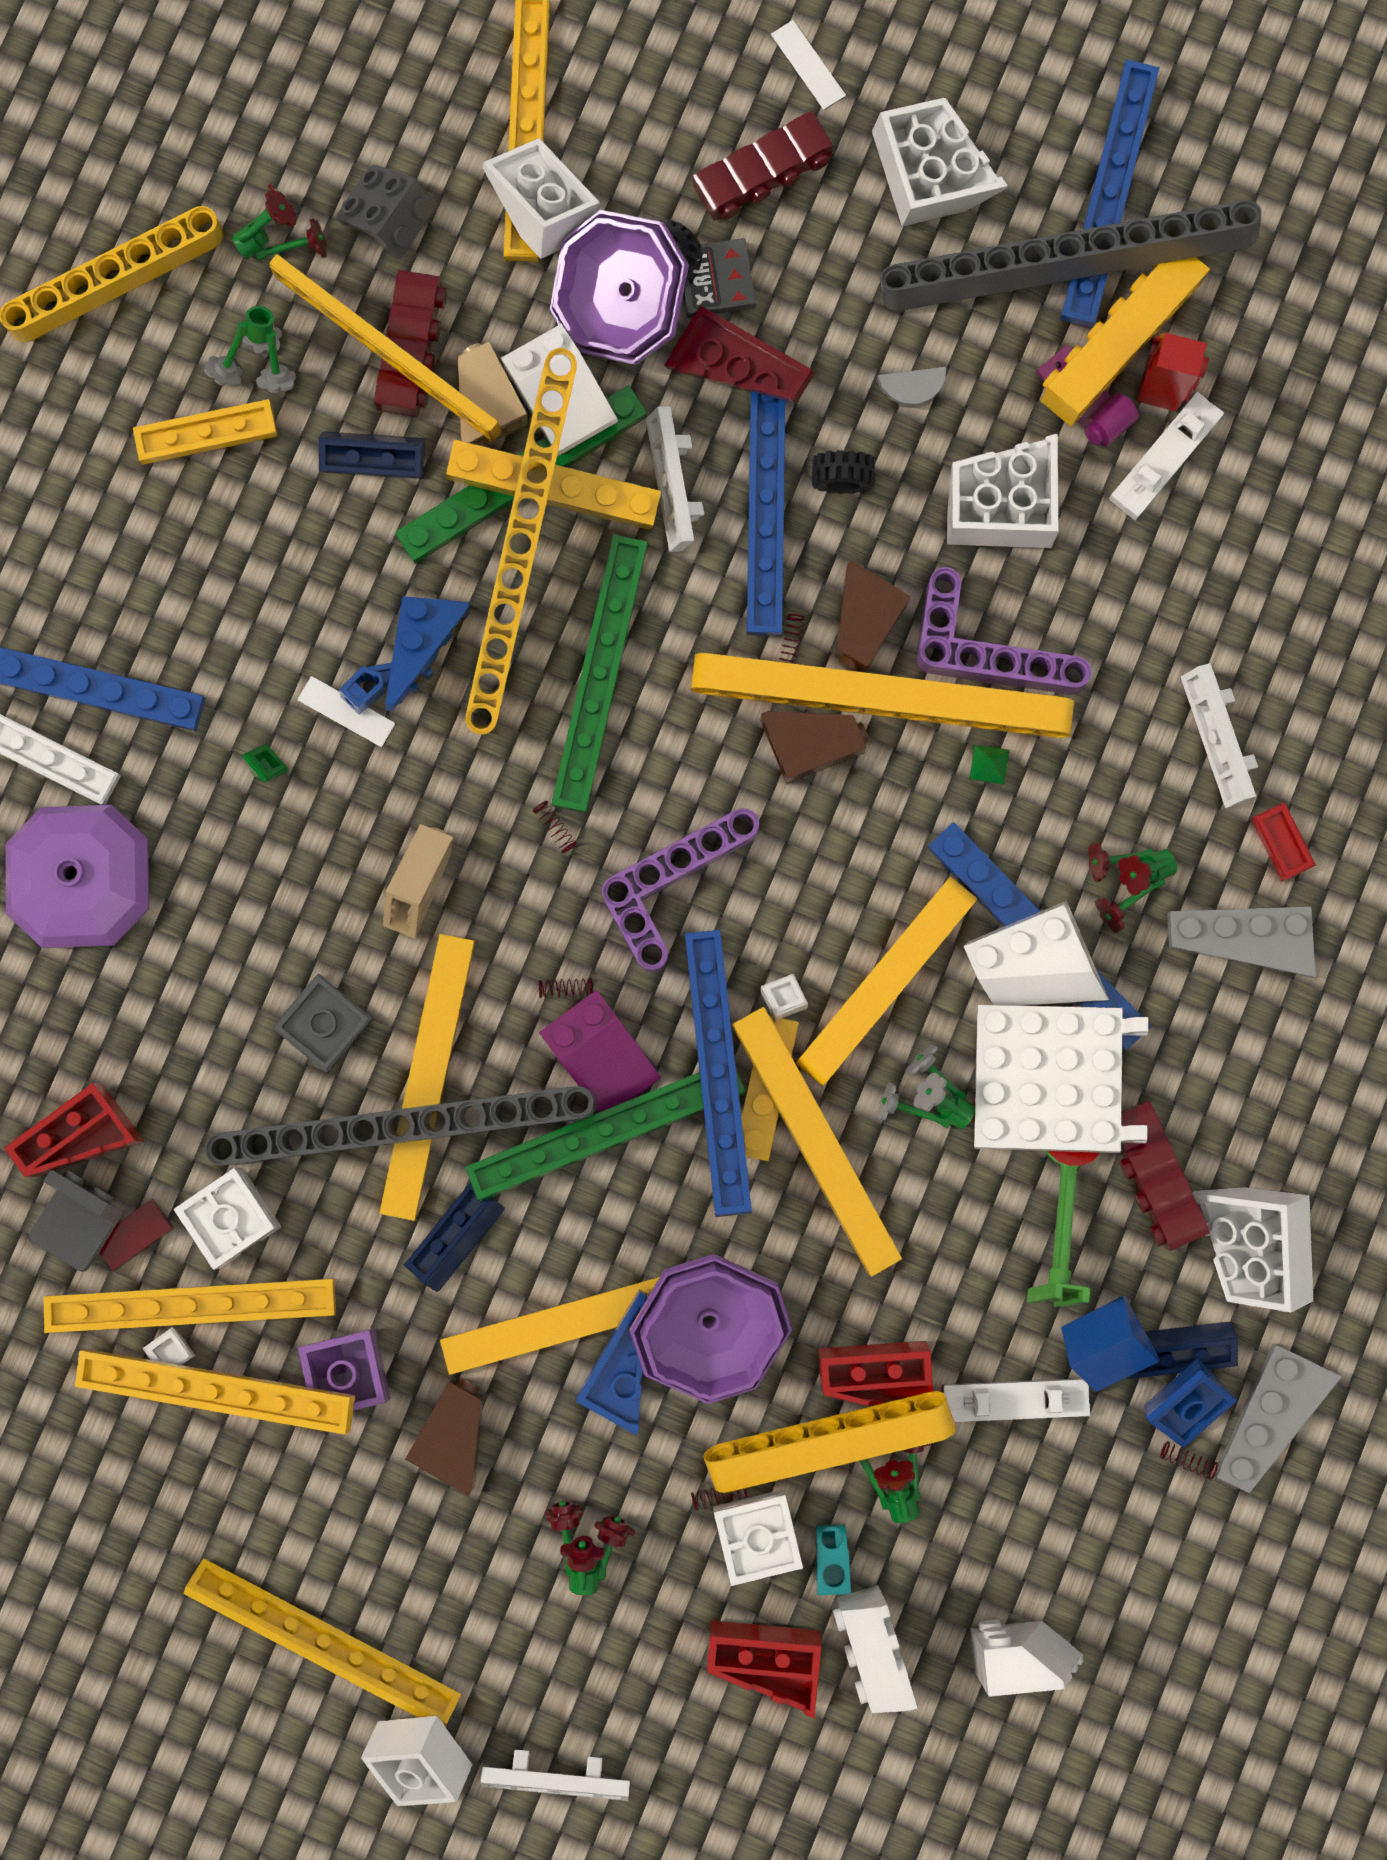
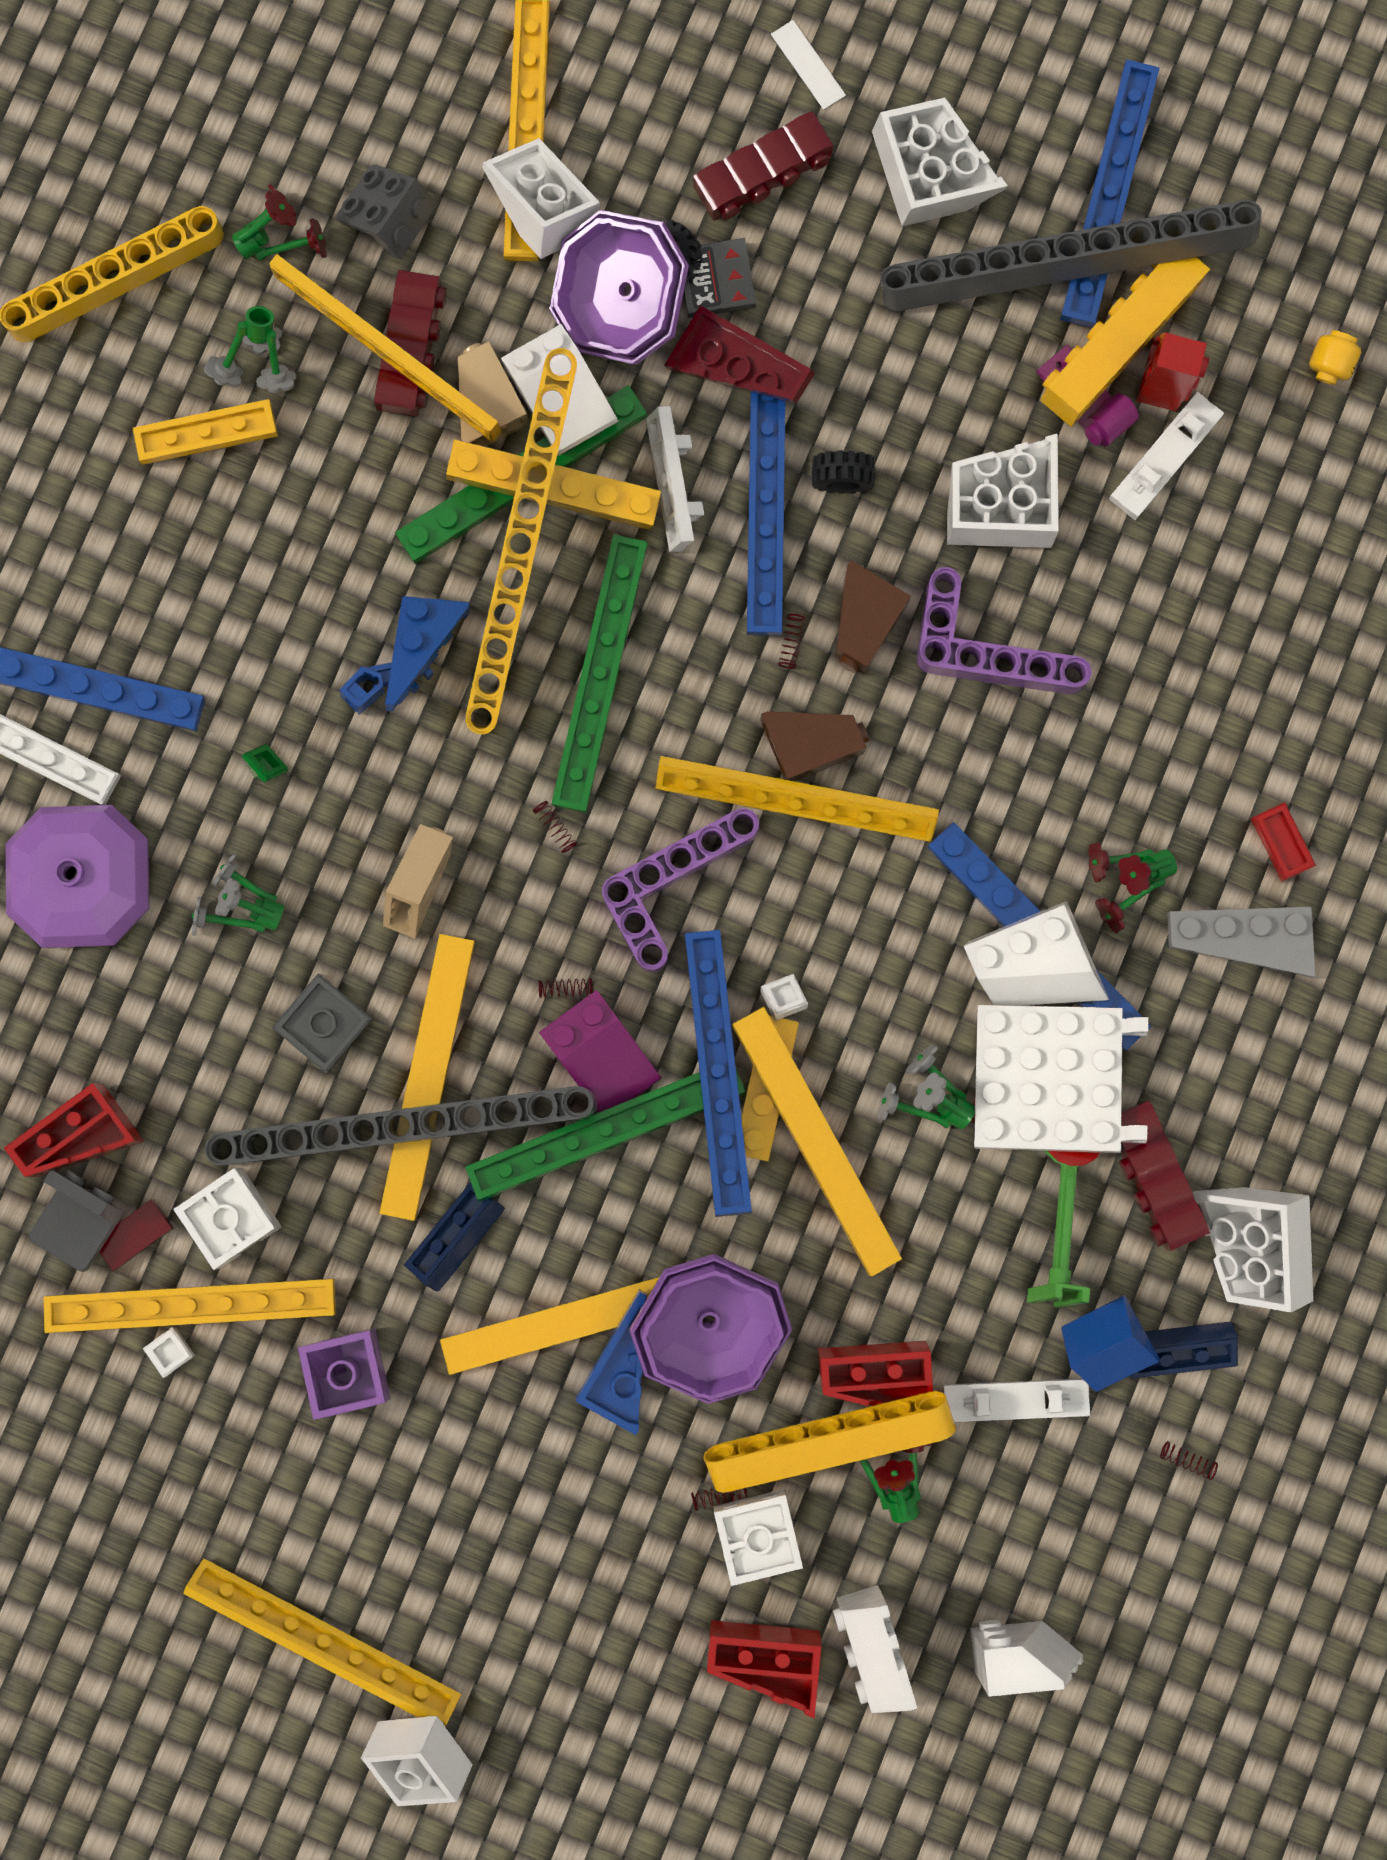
yellow plate [75,1349,355,1435] -> none
white sticker [297,676,396,747] -> none
dark blue slope [319,431,426,478] -> none
reddish brown slope [405,1377,484,1496] -> none
white hinge [480,1750,630,1801] -> none
dark red plant [545,1501,635,1596] -> none
yellow beam [690,653,1074,738] -> none
yellow beam [795,876,978,1087] -> none
teal leg [815,1524,851,1596] -> none
light grey tile [877,367,946,408] -> none
green slope [969,744,1009,785] -> none
blue slope [1144,1358,1237,1448] -> none
white hinge [1181,663,1258,808] -> none
light grey wing [1215,1344,1342,1493] -> none
none -> plant [191,853,285,936]
none -> yellow tile [655,756,939,842]
none -> yellow head [1309,330,1361,385]

